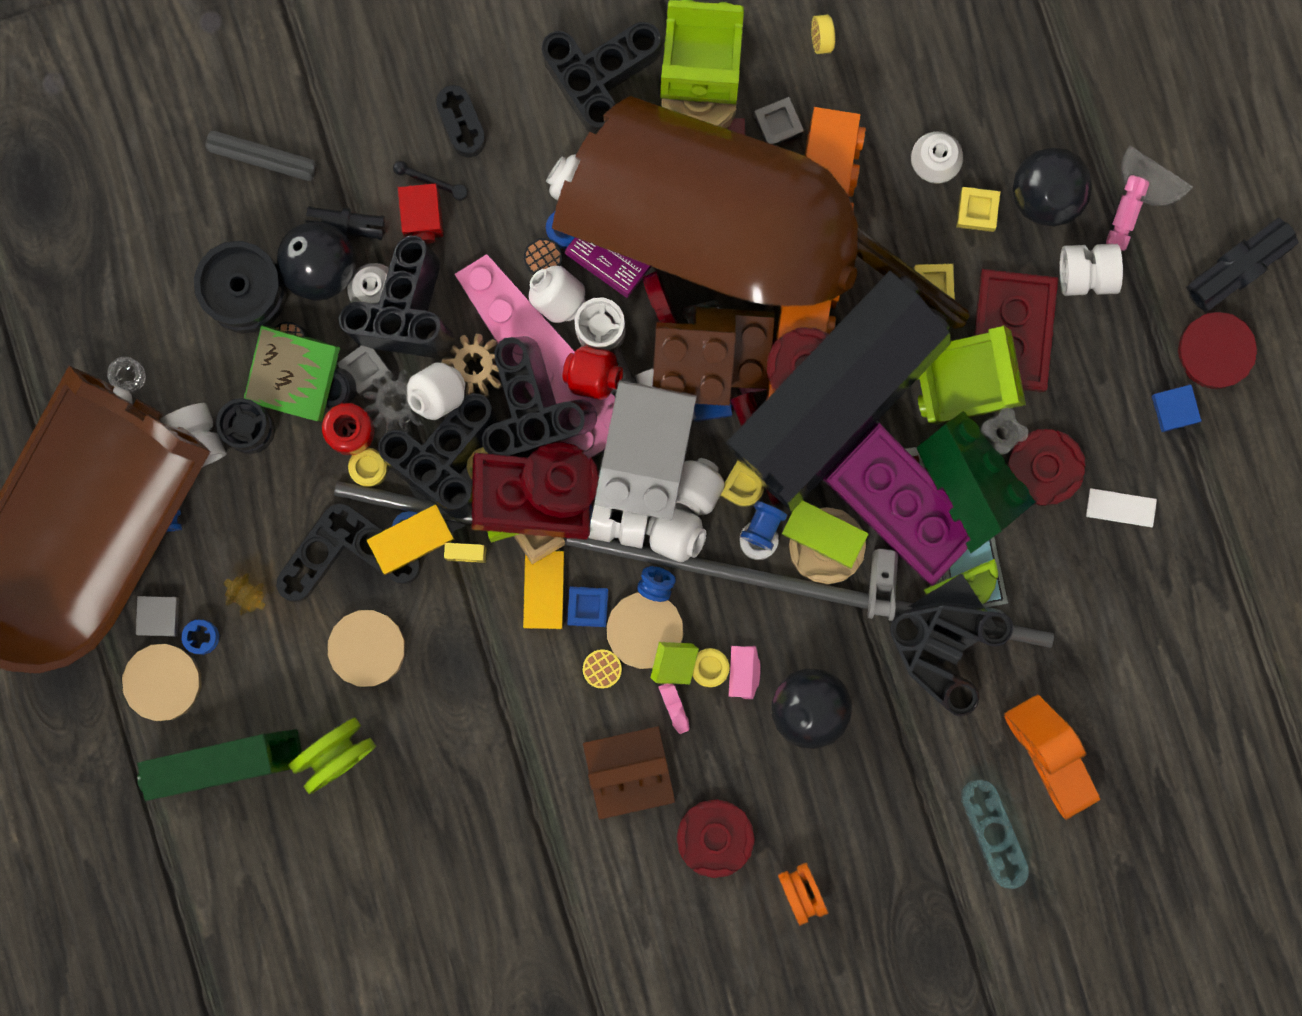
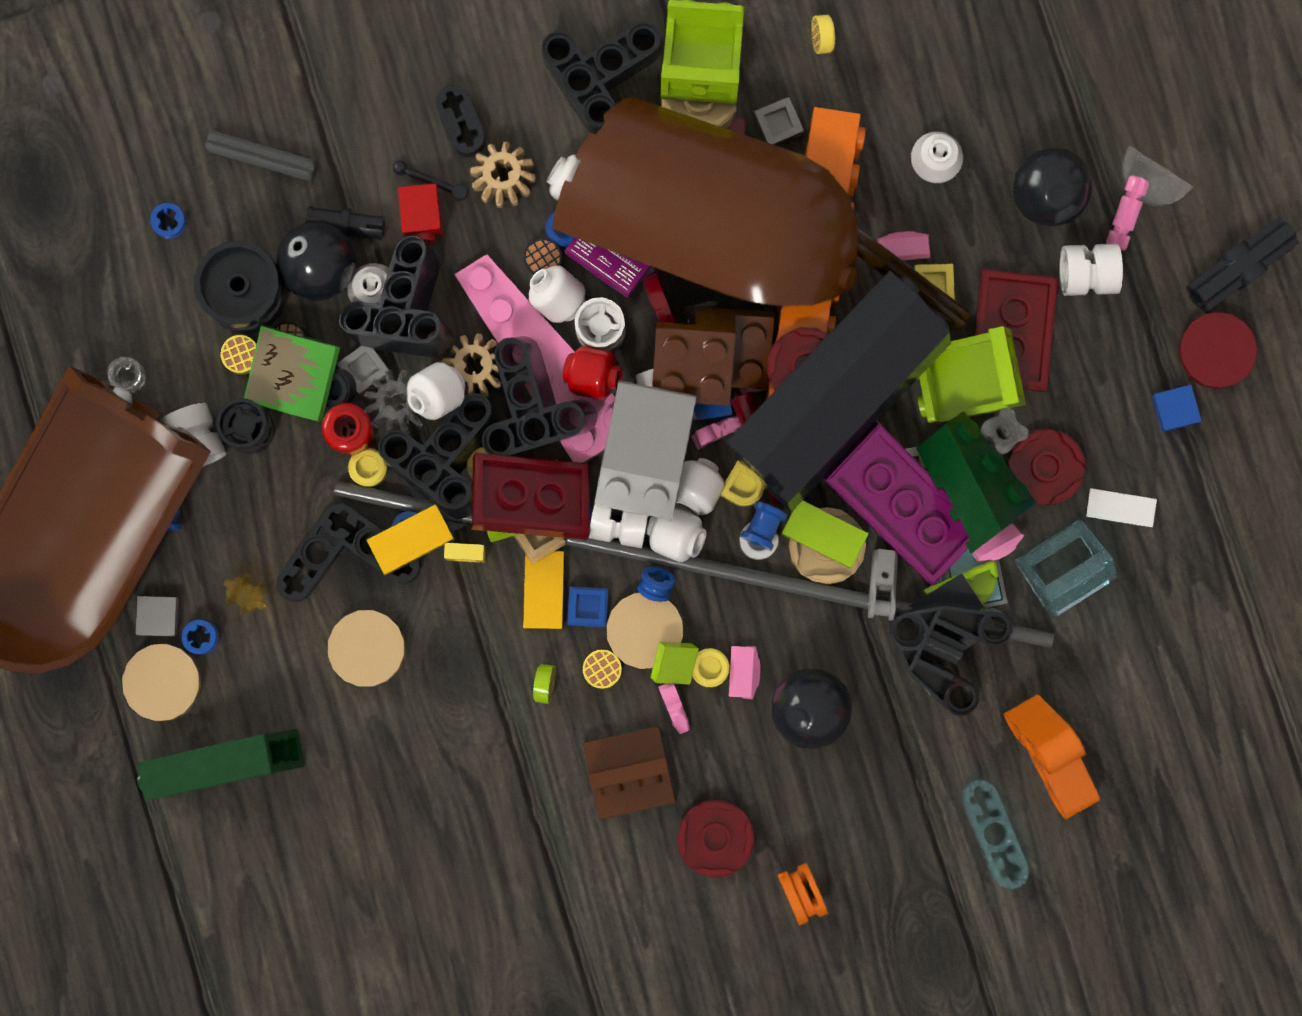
lime wheel [288,717,377,794] -> none
dark red tile [521,441,599,518] -> none
light yellow tile [956,187,1000,232] -> none
none -> blue bush [150,203,187,239]
none -> tile [221,335,257,375]
none -> tan gear [470,142,536,208]
none -> lime tile [533,664,556,704]
none -> bright pink piece [691,415,741,450]
none -> bright pink piece [877,231,930,261]
none -> bright pink piece [972,523,1024,562]
none -> clear light blue tile [1015,519,1118,619]

